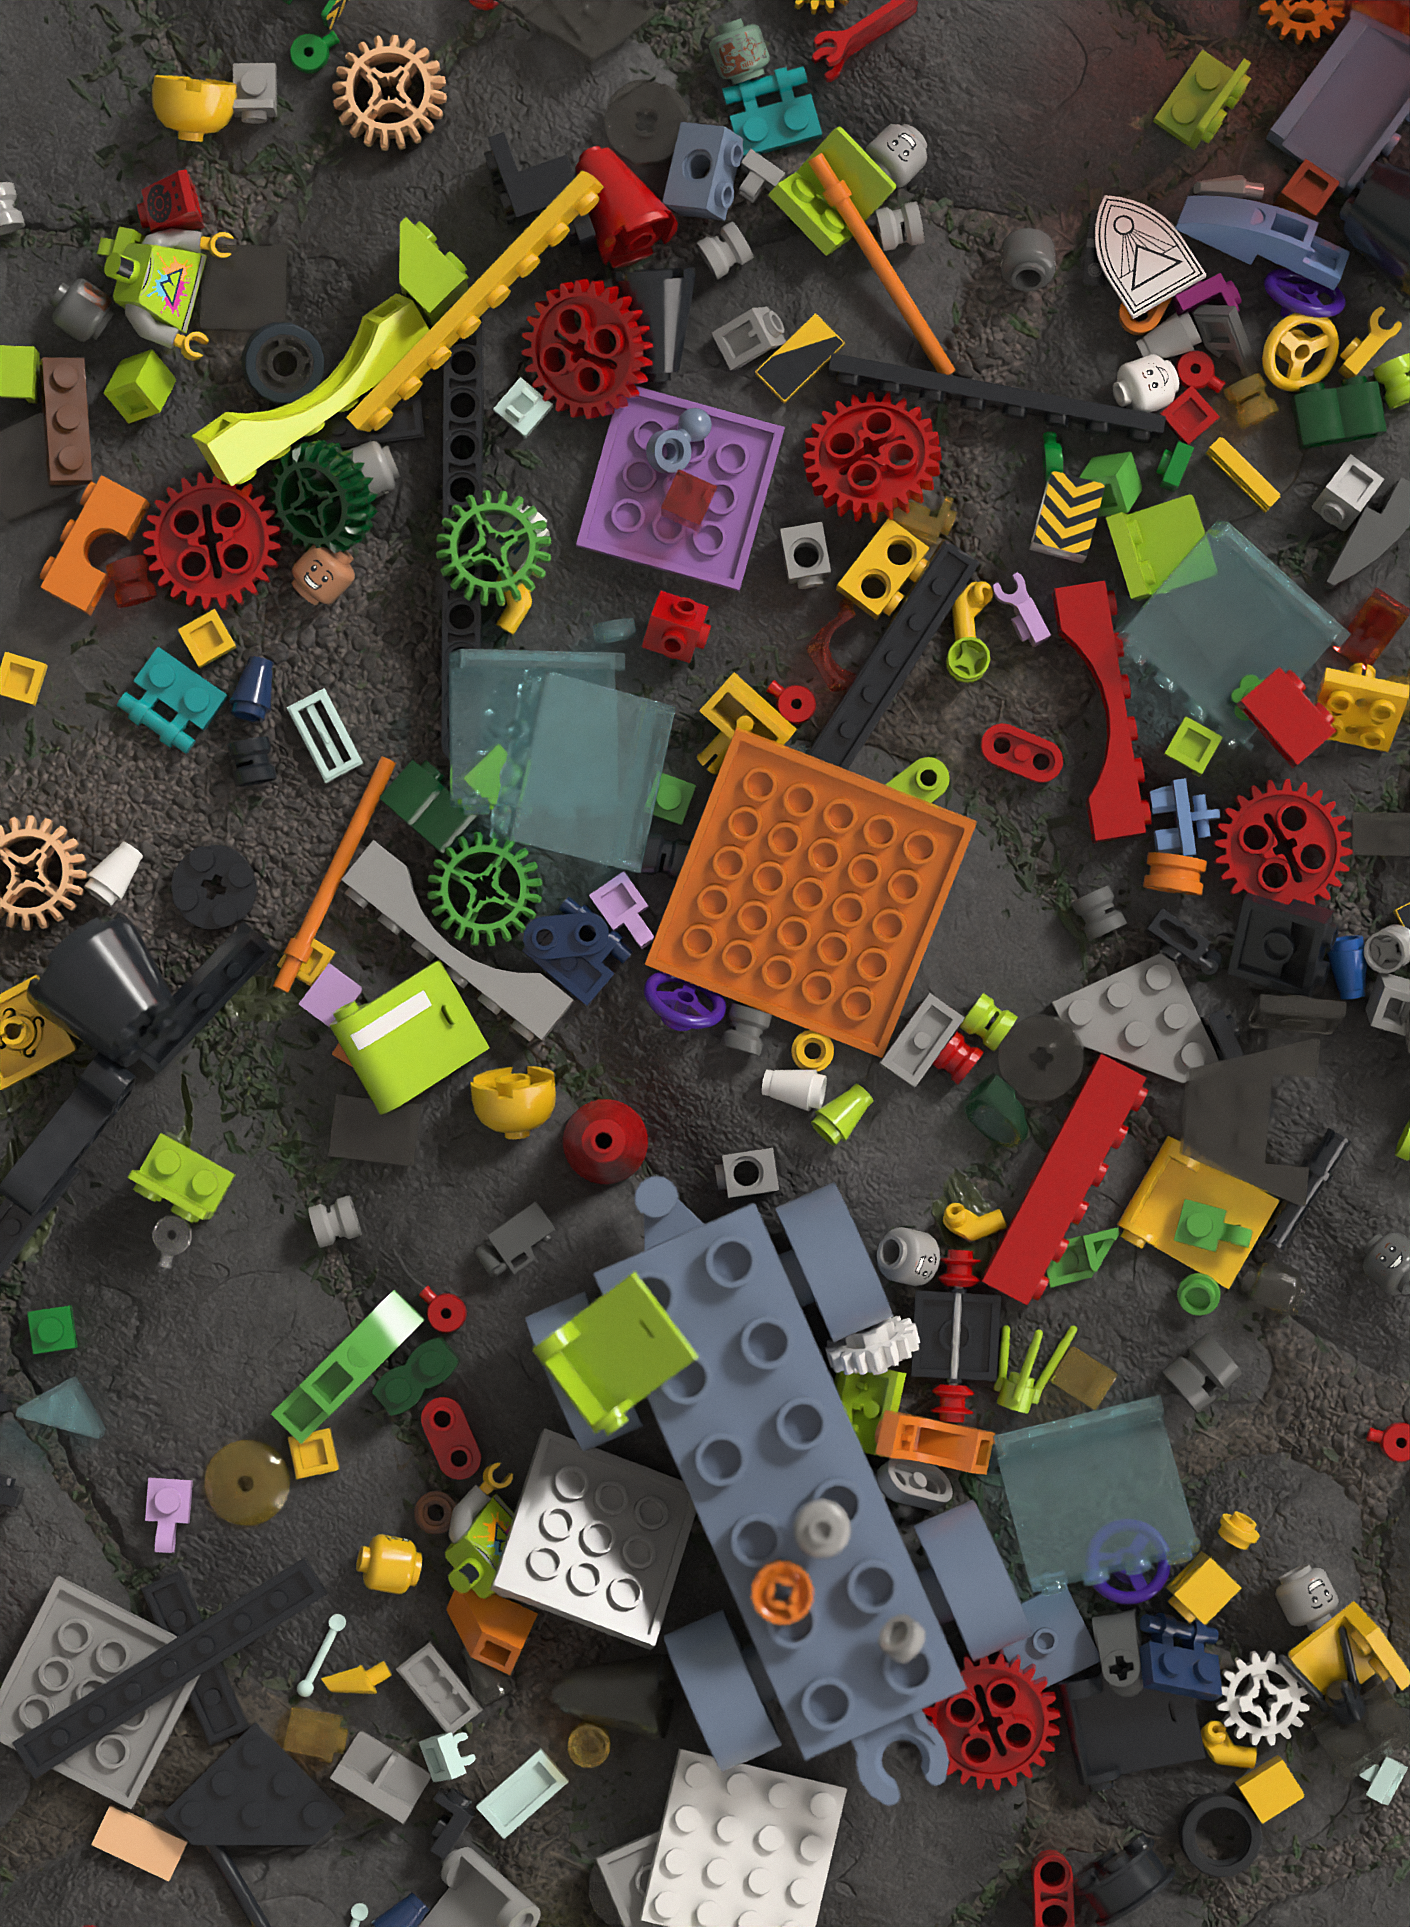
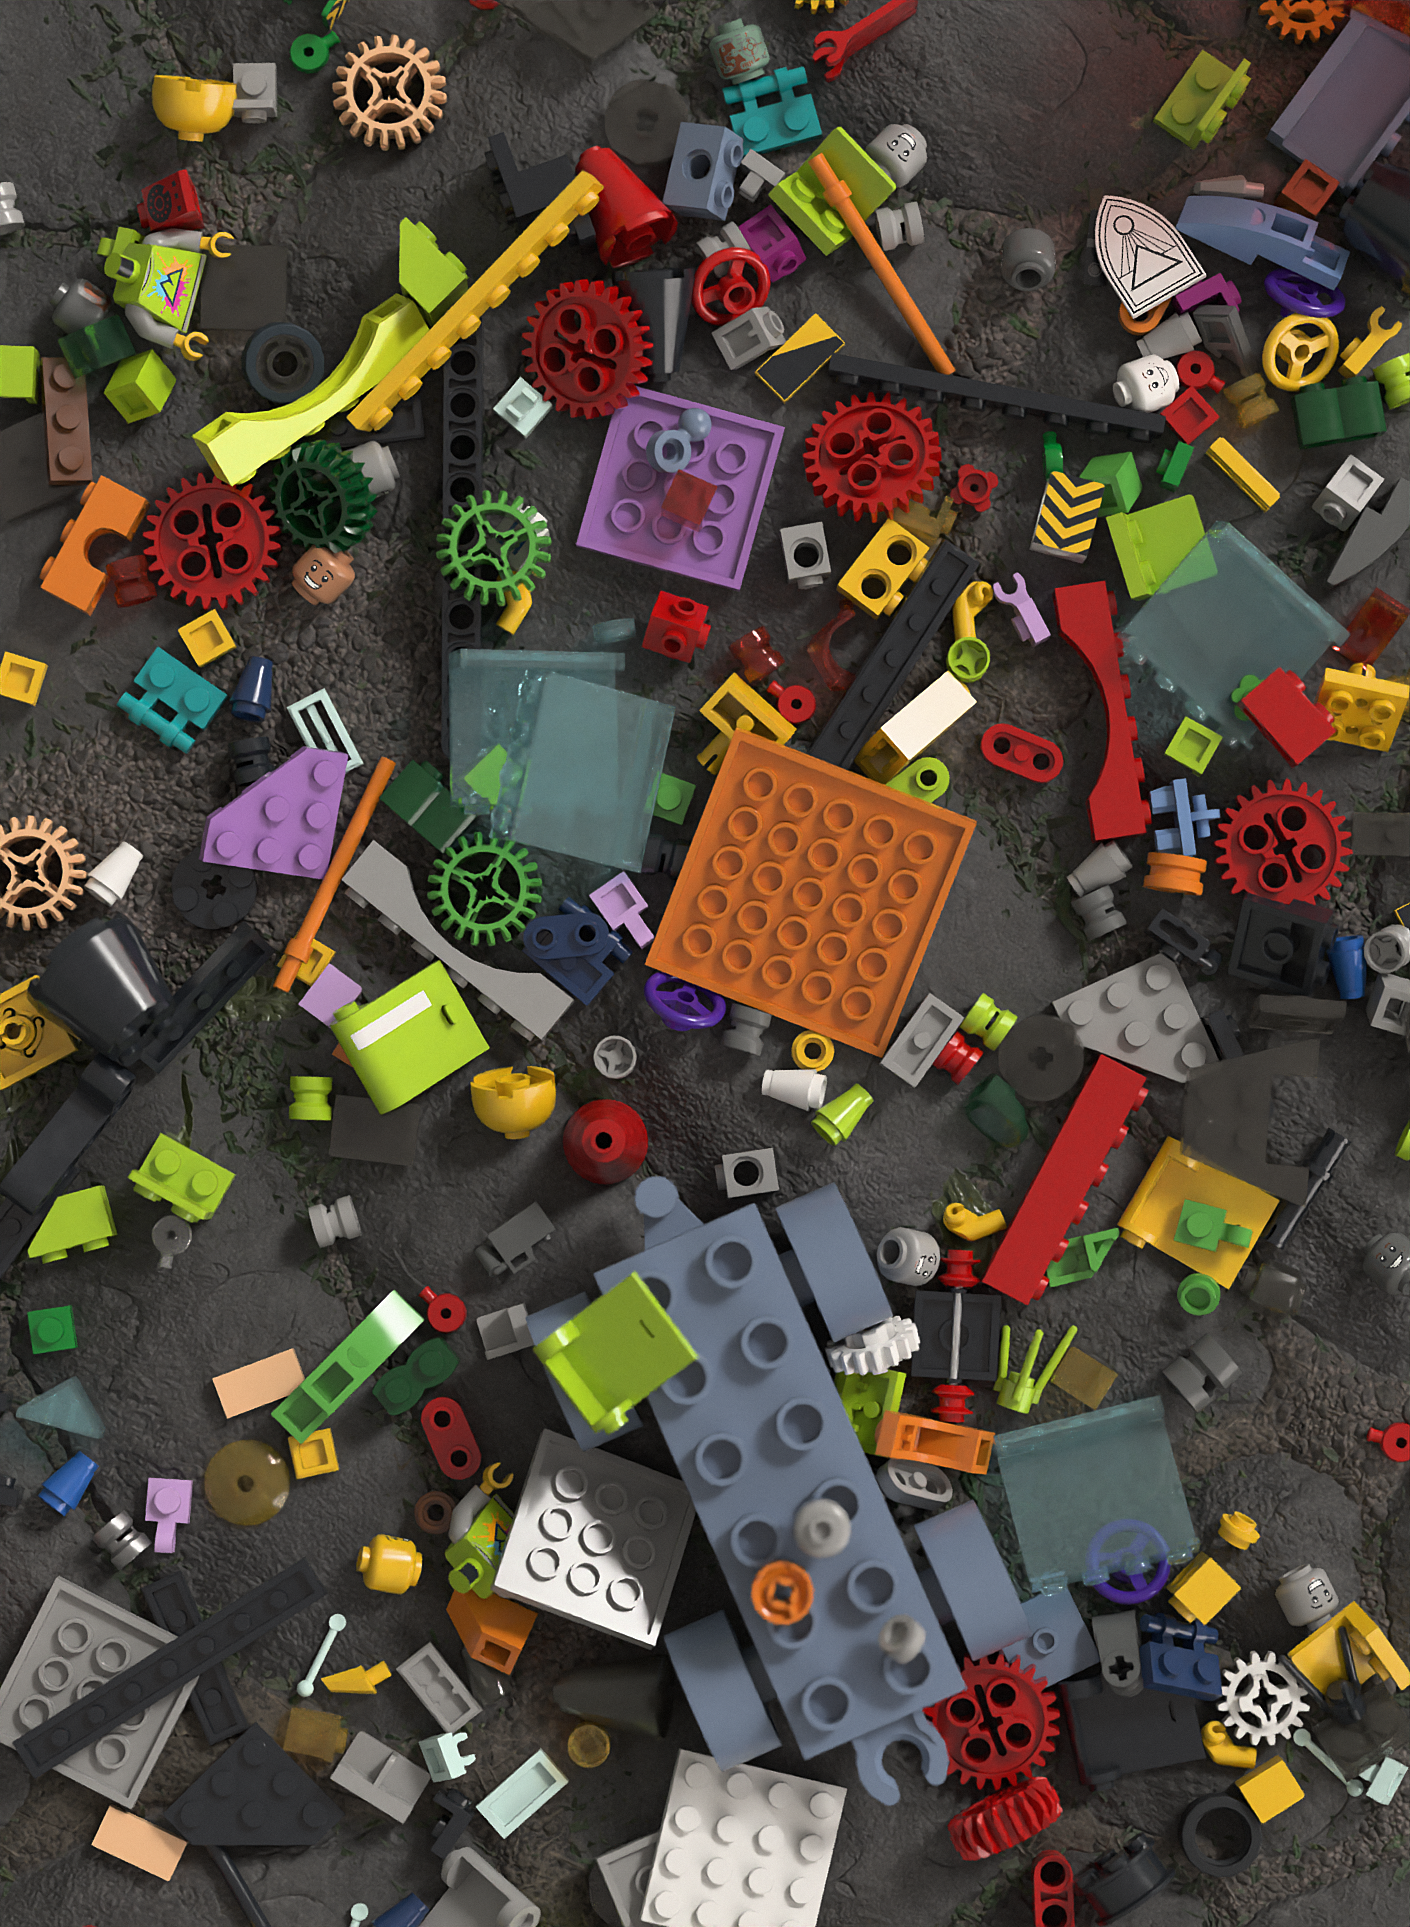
none -> lime slope [28,1186,118,1264]
none -> blue cone [38,1451,99,1517]
none -> clear green panel [58,315,136,379]
none -> flat silver wheel [92,1510,152,1571]
none -> medium lavender plate [199,746,348,879]
none -> light nougat tile [212,1348,305,1419]
none -> lime wheel [289,1076,333,1120]
none -> light grey panel [477,1302,535,1360]
none -> light grey wheel [594,1036,637,1079]
none -> red piece [692,247,771,326]
none -> clear red wheel [728,626,786,684]
none -> magenta bracket [738,205,806,282]
none -> slope [854,670,977,785]
none -> red gear [947,1776,1063,1861]
none -> red plate [950,464,998,512]
none -> light grey cone [1067,840,1133,897]
none -> light aqua hinge [1293,1728,1364,1797]

